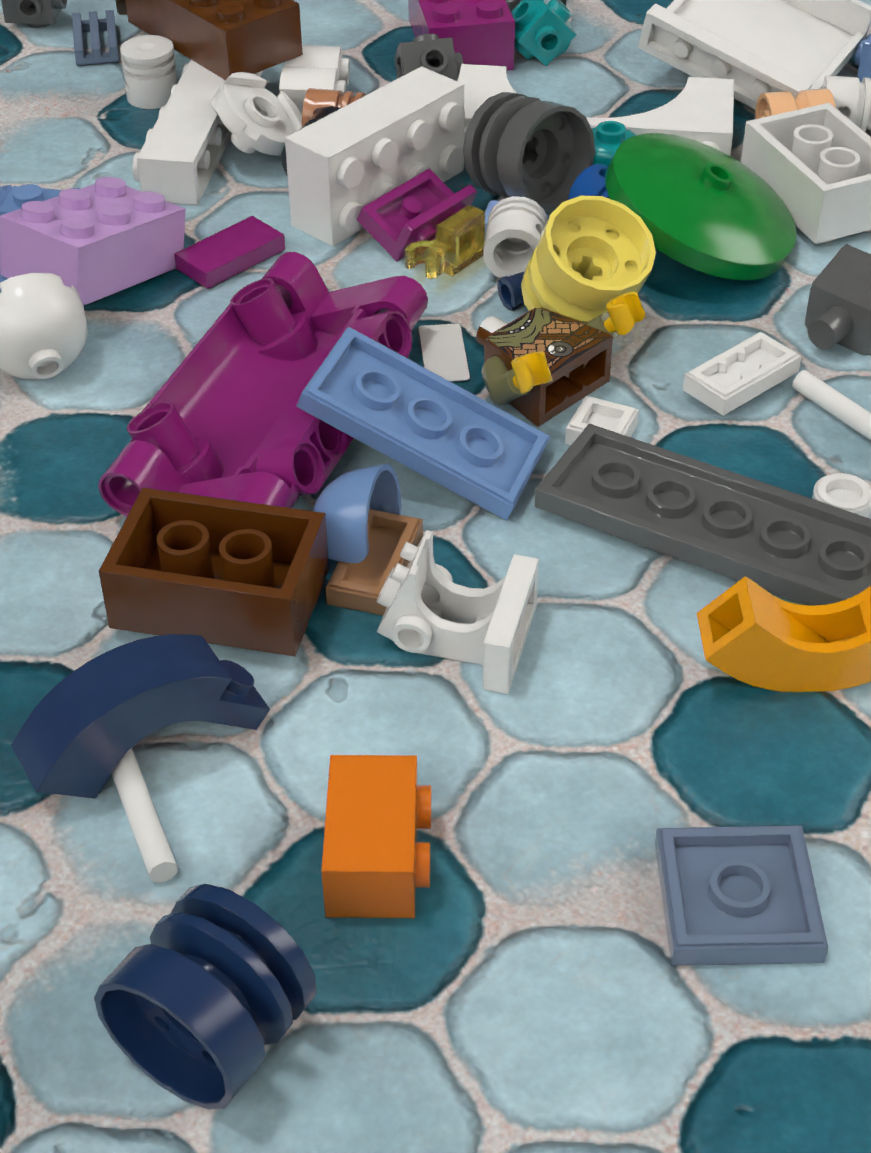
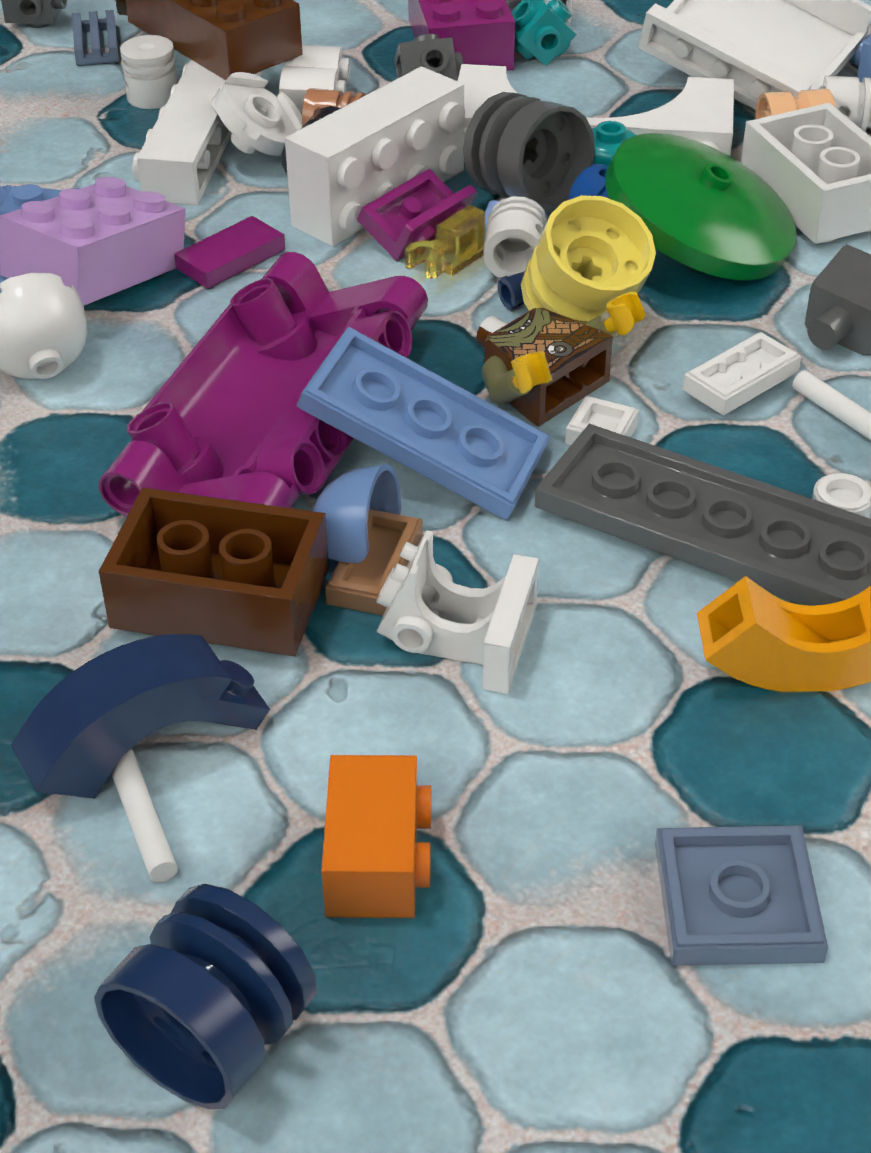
white sticker [419,324,470,382] -> none

